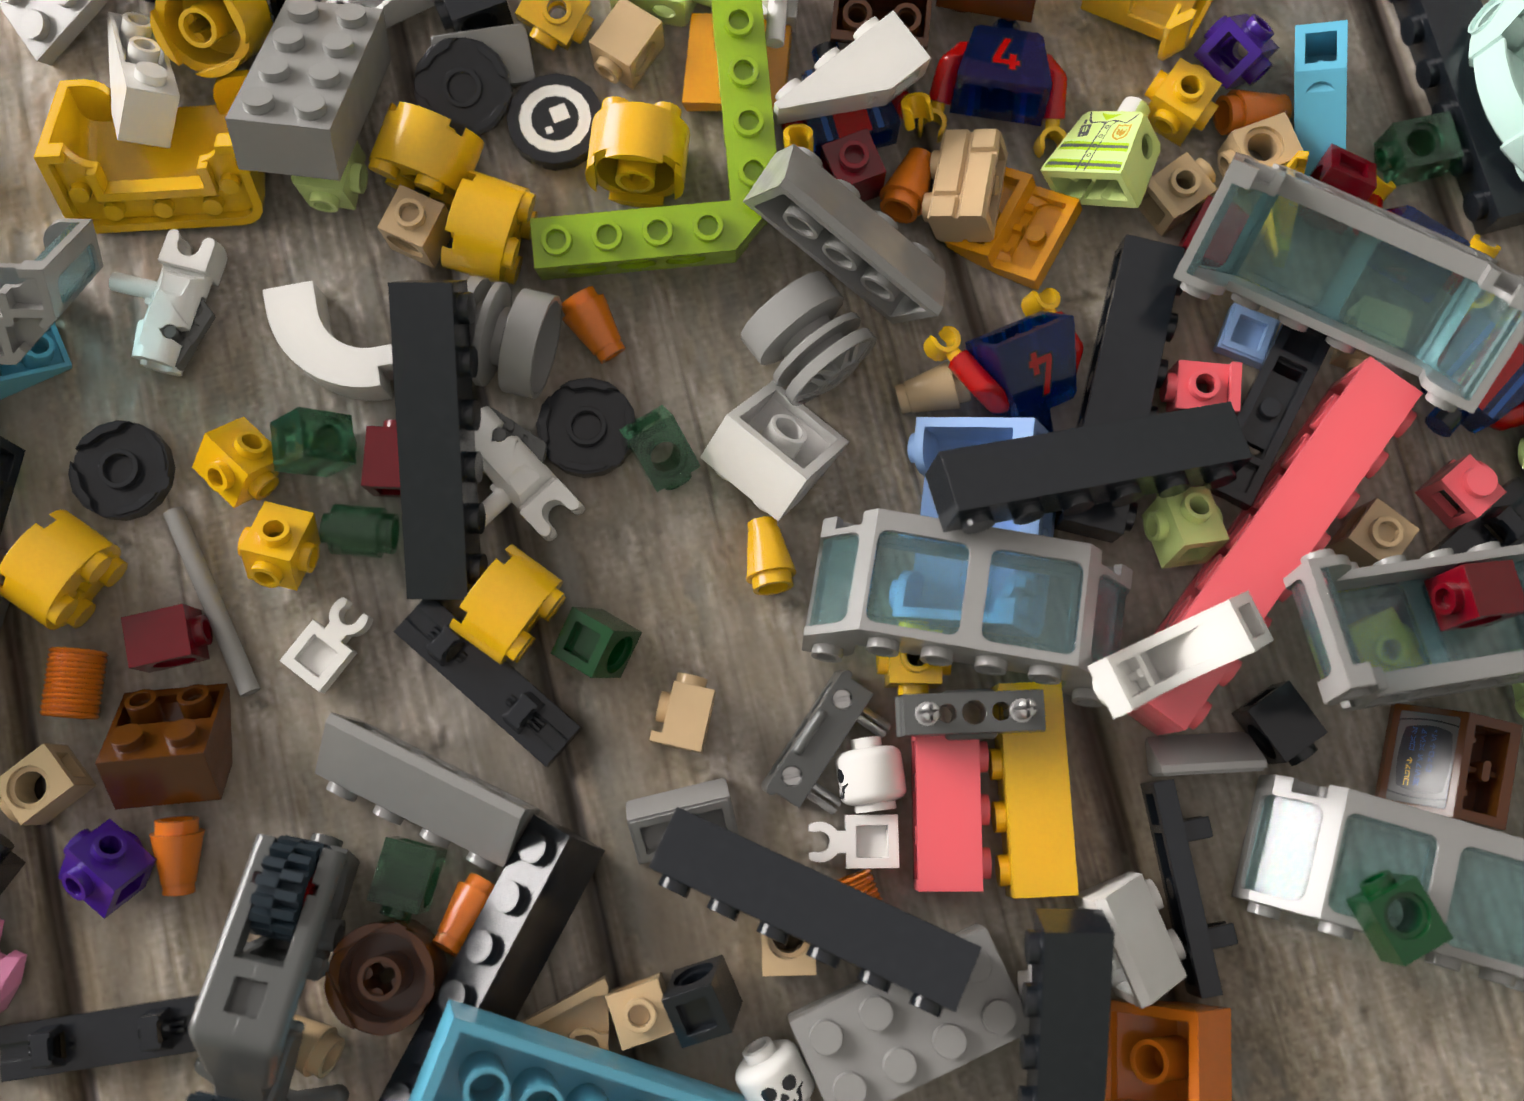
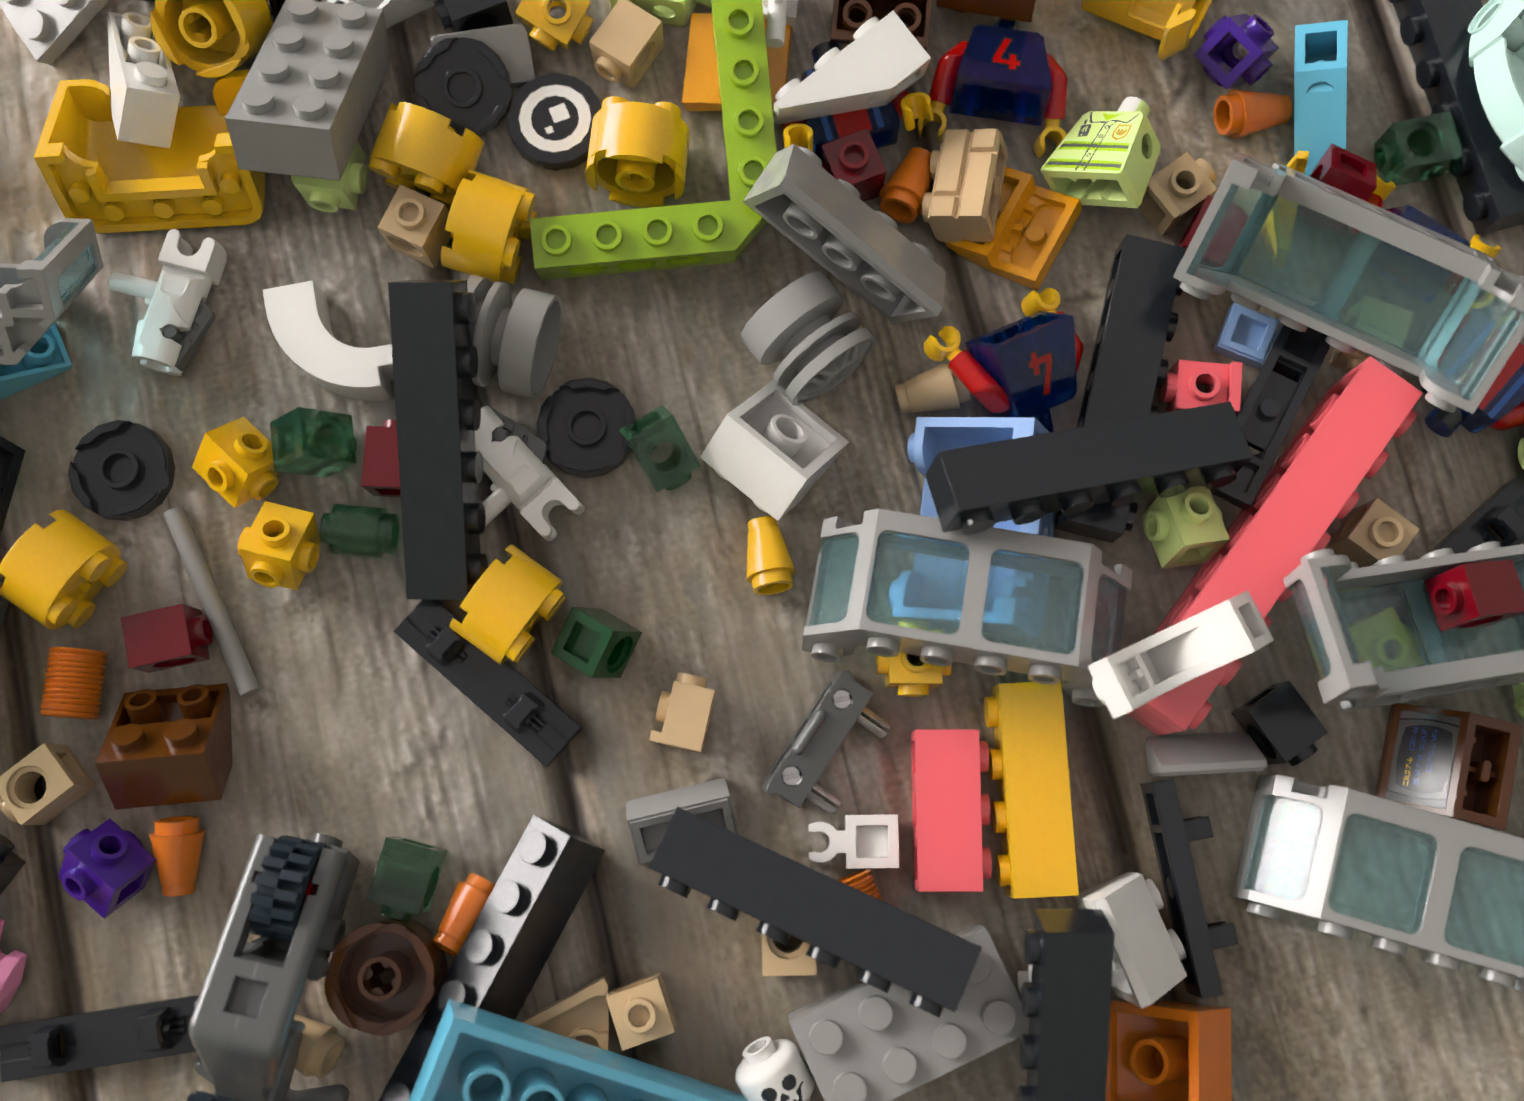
white plate [279,597,373,694] -> none
light grey slope [315,713,541,872] -> none
orange cone [562,286,626,364] -> none
black brick [661,954,743,1048] -> none
white head [835,736,907,814] -> none
dark grey piece [895,688,1046,740] -> none
yellow brick [1144,57,1222,147] -> none
tan brick [1217,112,1304,194] -> none
dark green brick [1346,870,1453,967] -> none
coral brick [1415,454,1506,530] -> none

